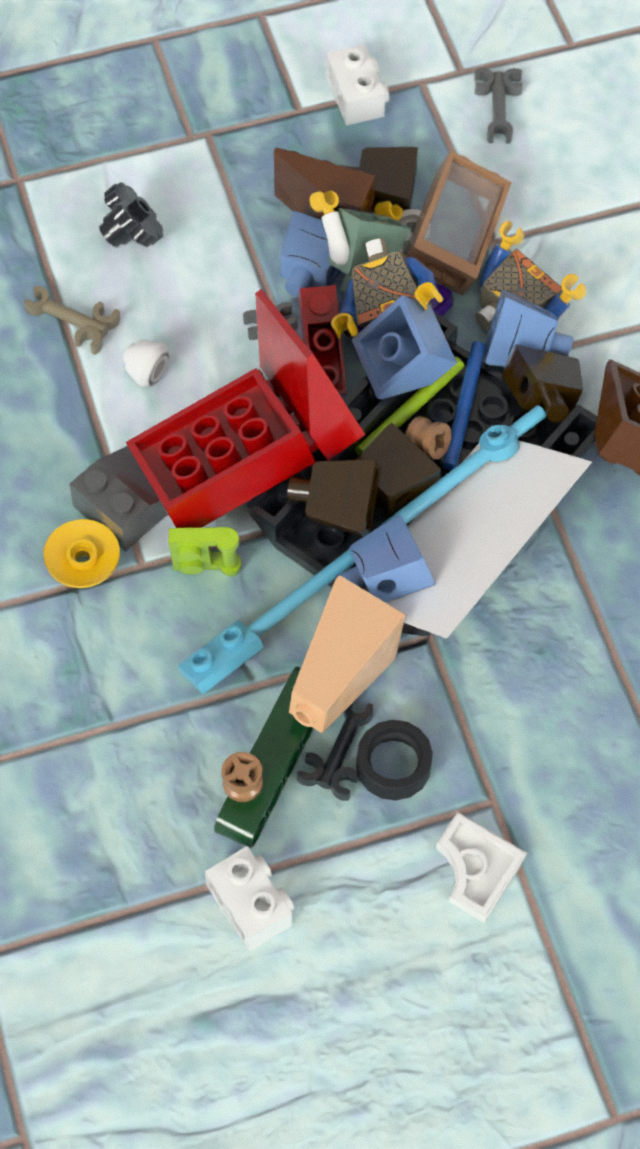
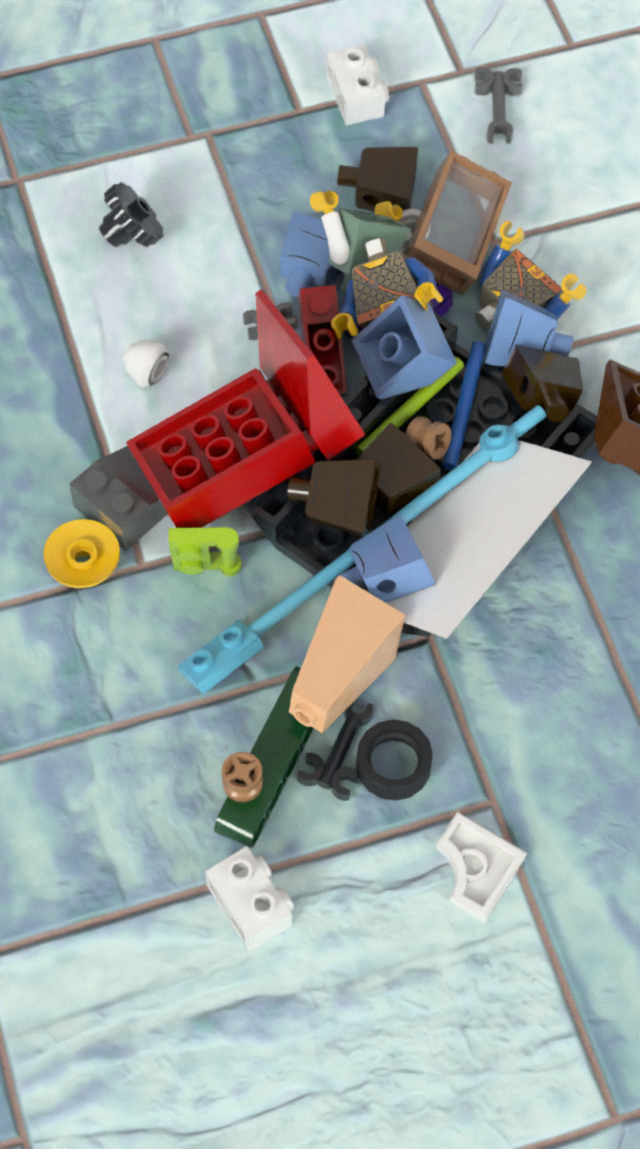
dark tan bar [24,286,120,355] -> none
reddish brown slope [274,147,375,220] -> none

